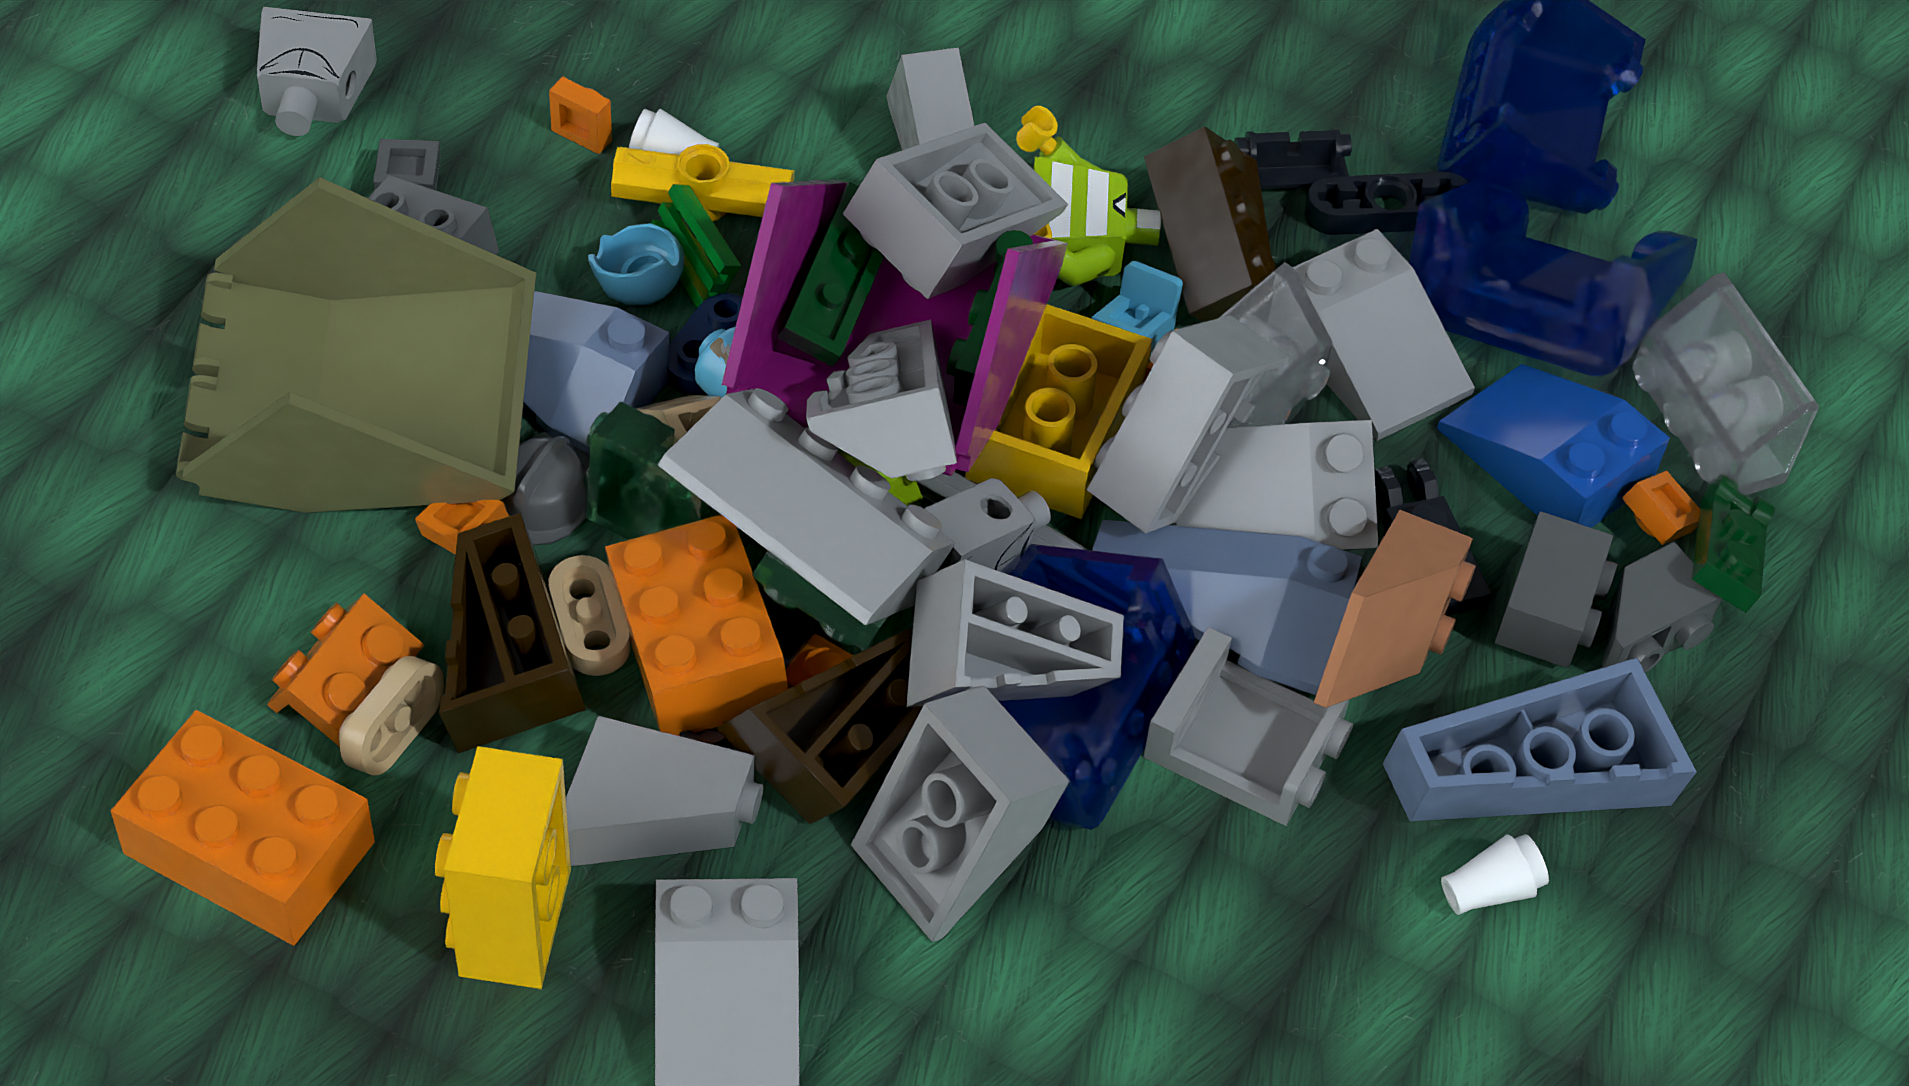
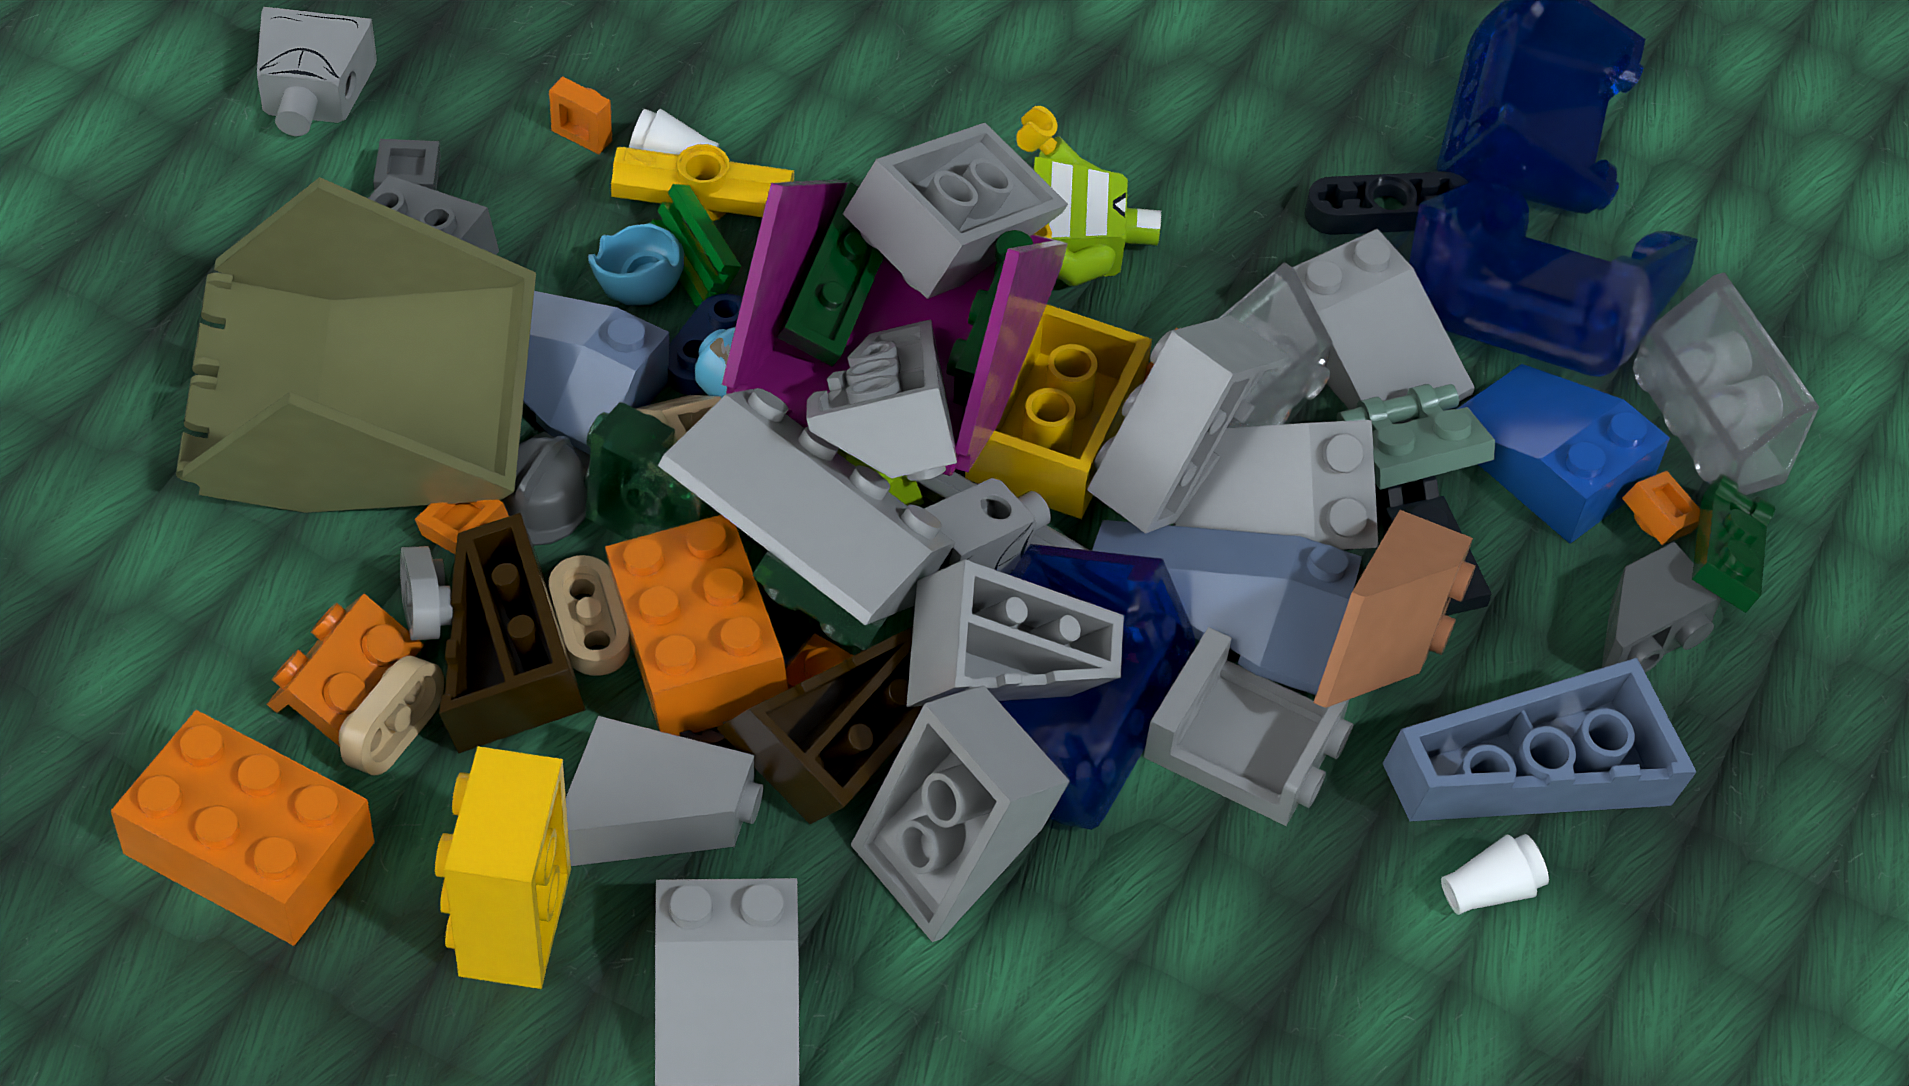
light grey slope [886,48,974,150] -> none
medium azure bracket [1092,261,1183,350] -> none
dark brown wedge [1144,126,1278,322] -> none
black hinge [1234,128,1352,189] -> none
dark grey brick [1495,511,1617,668] -> none
none -> light grey plate [400,546,452,640]
none -> sand green plate [1336,384,1495,490]

